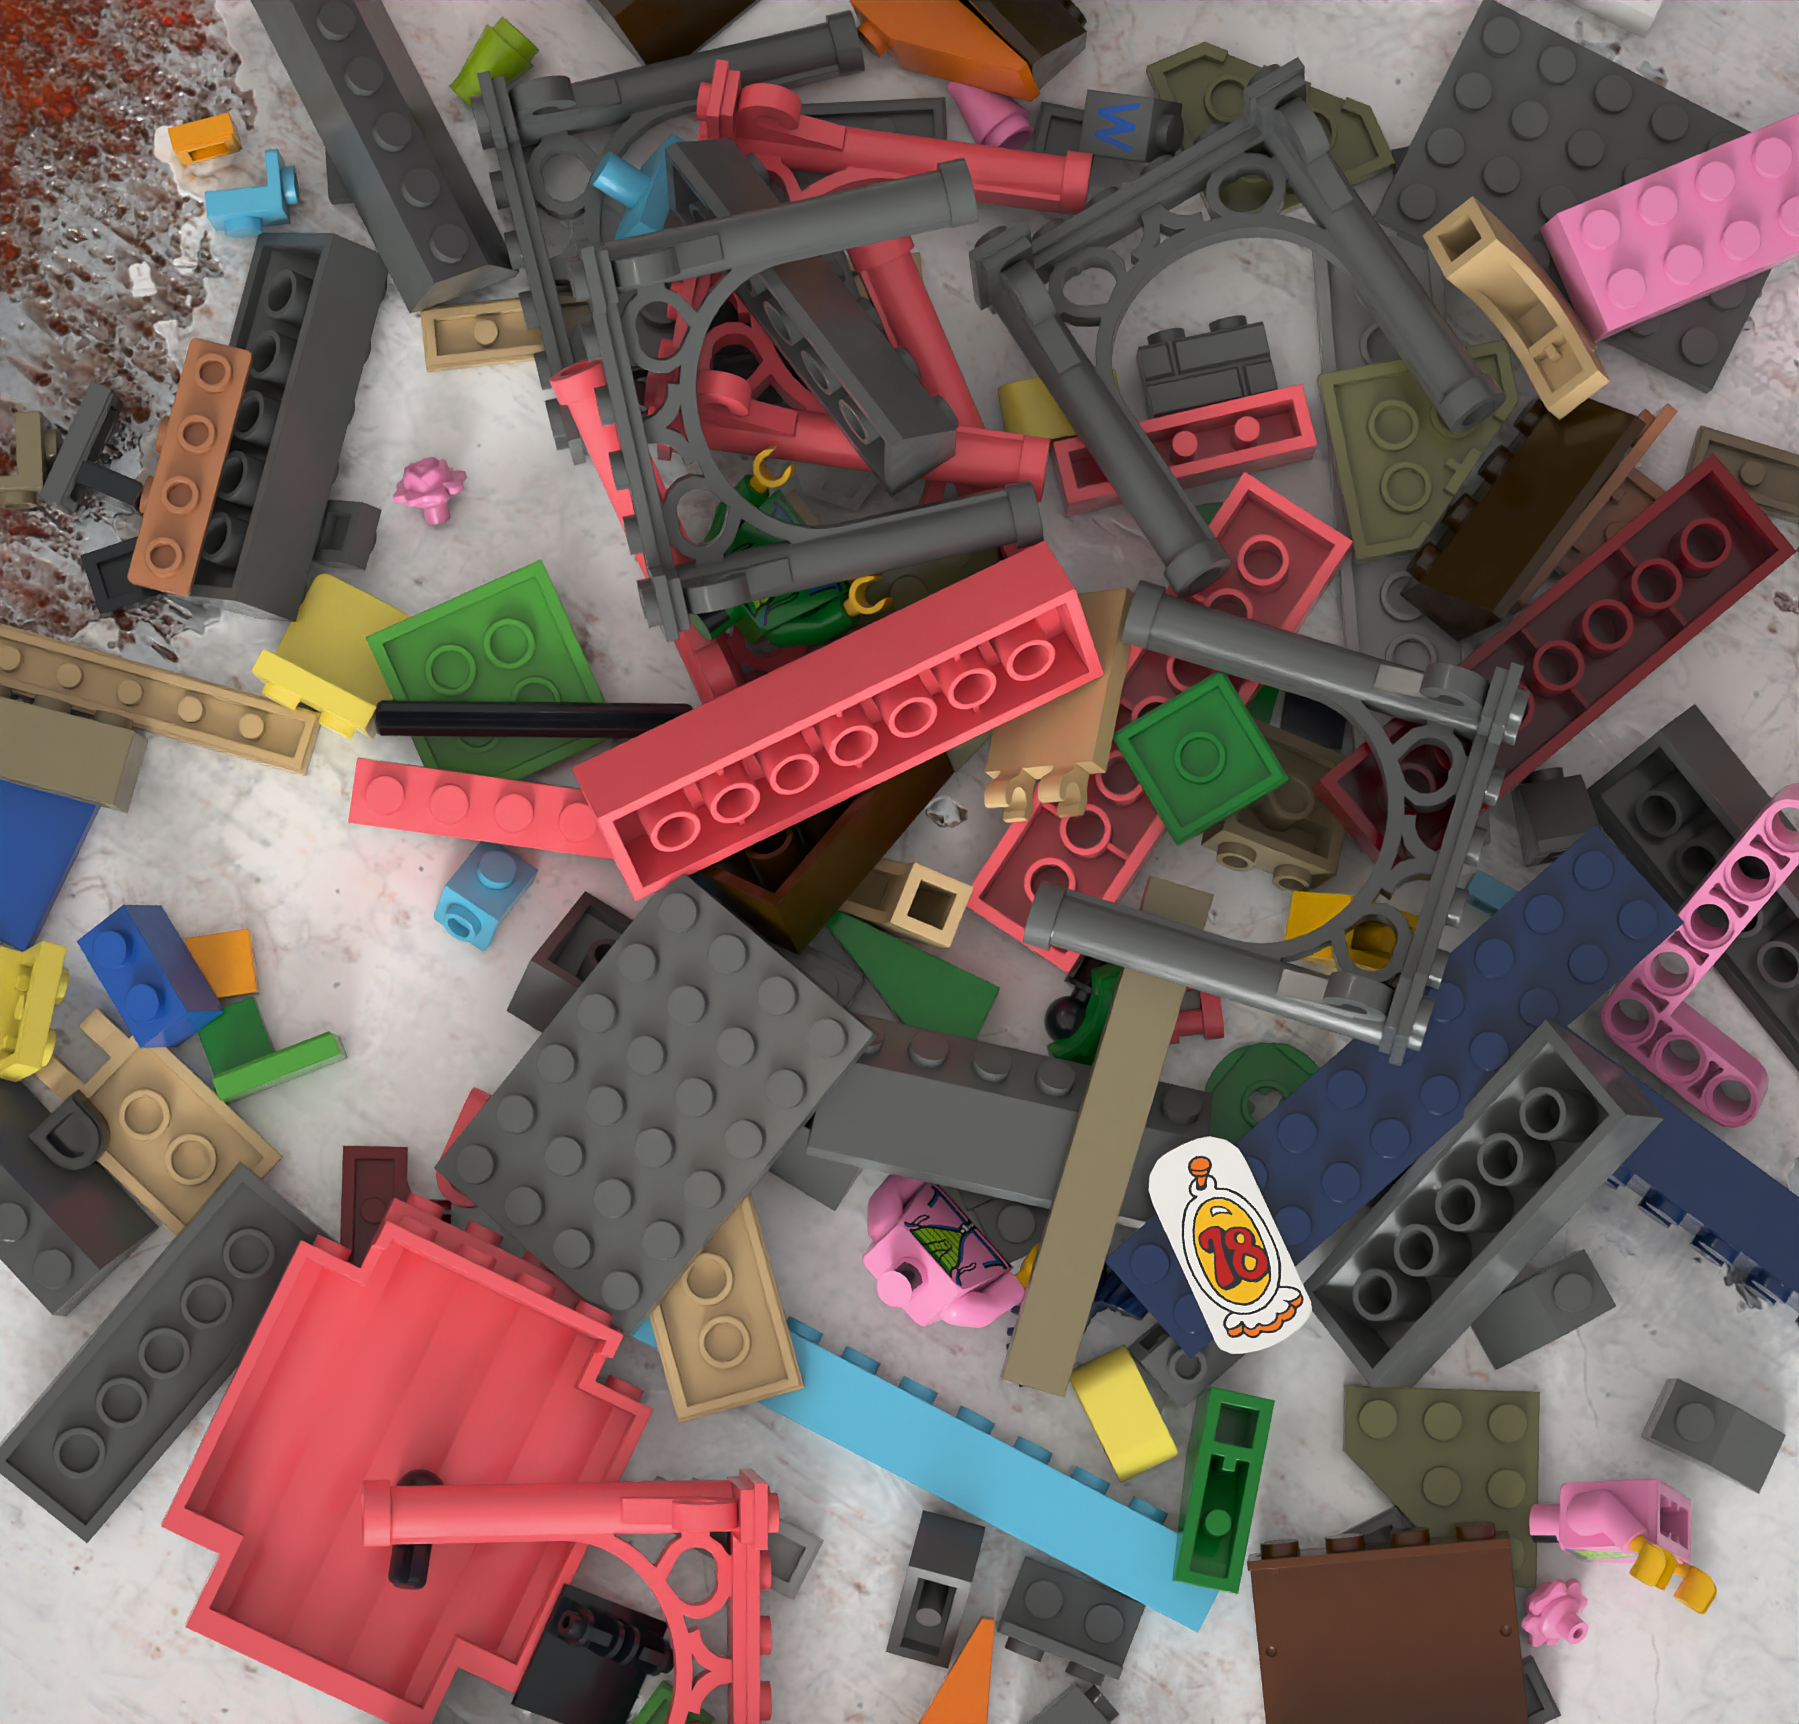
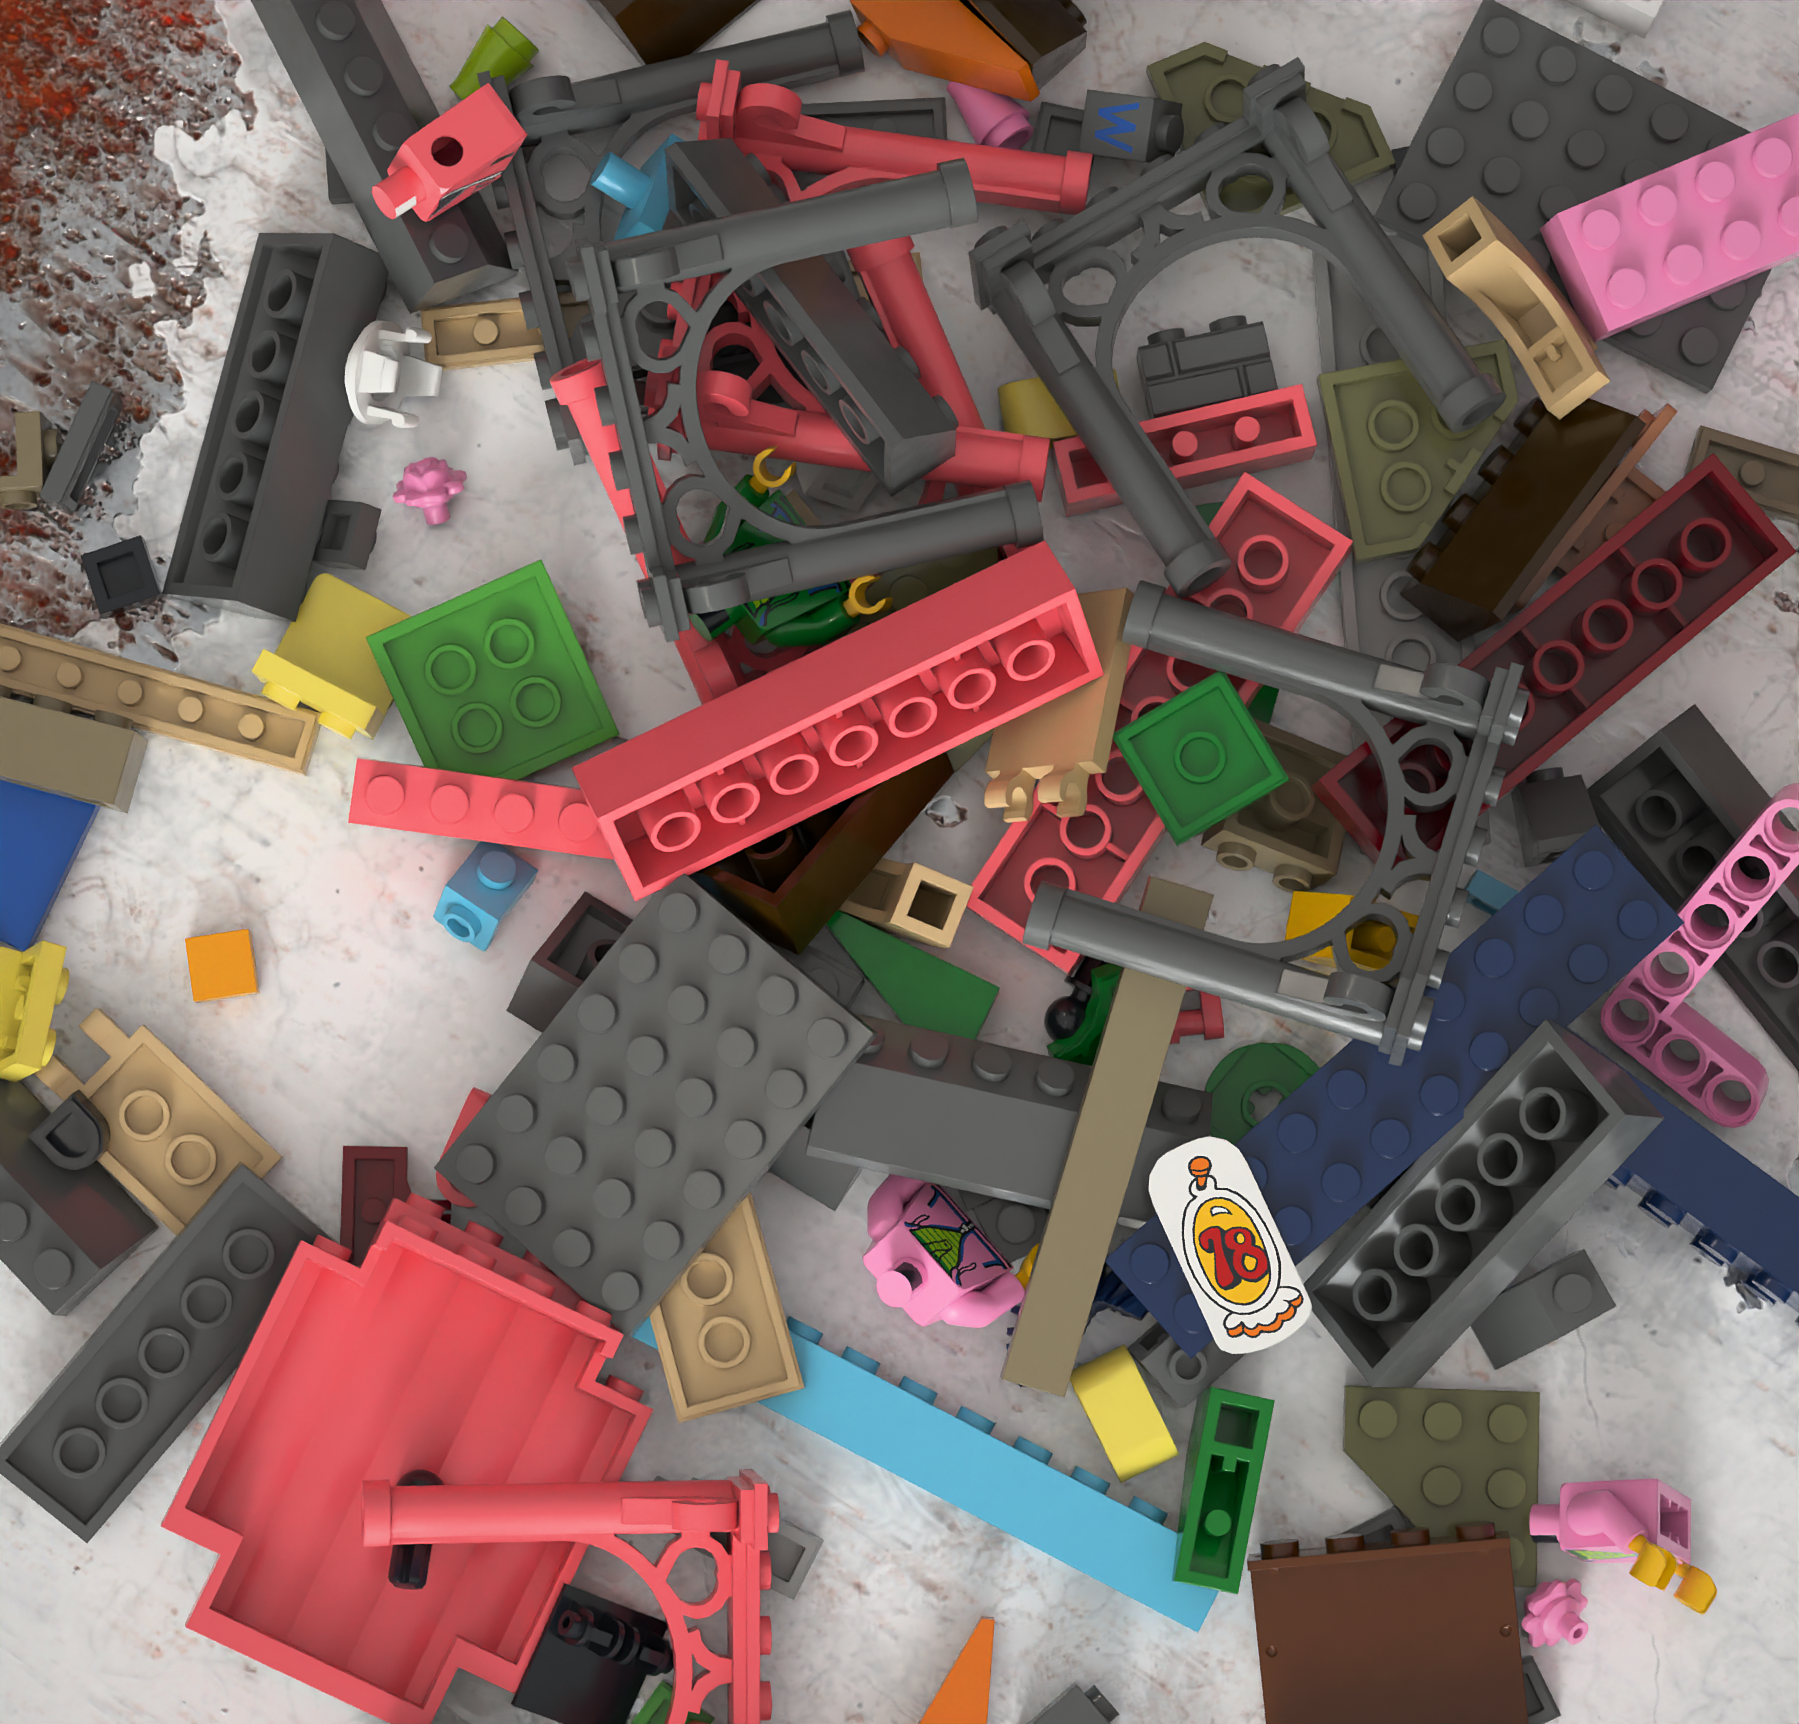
black tile [74,460,144,517] -> none
blue brick [77,905,225,1048] -> none
nougat bracket [127,338,253,597] -> none
light orange tile [167,112,243,166] -> none
green tile [198,996,276,1077] -> none
medium azure bracket [205,149,299,238] -> none
bright green tile [212,1031,348,1104] -> none
black axle [375,700,693,738] -> none
dark grey slope [886,1510,986,1669] -> none
dark grey bracket [997,1556,1146,1686] -> none
black tile [1279,691,1346,753] -> none
dark grey slope [1640,1378,1786,1494] -> none
none -> white piece [345,320,442,428]
none -> coral torso [372,83,528,222]

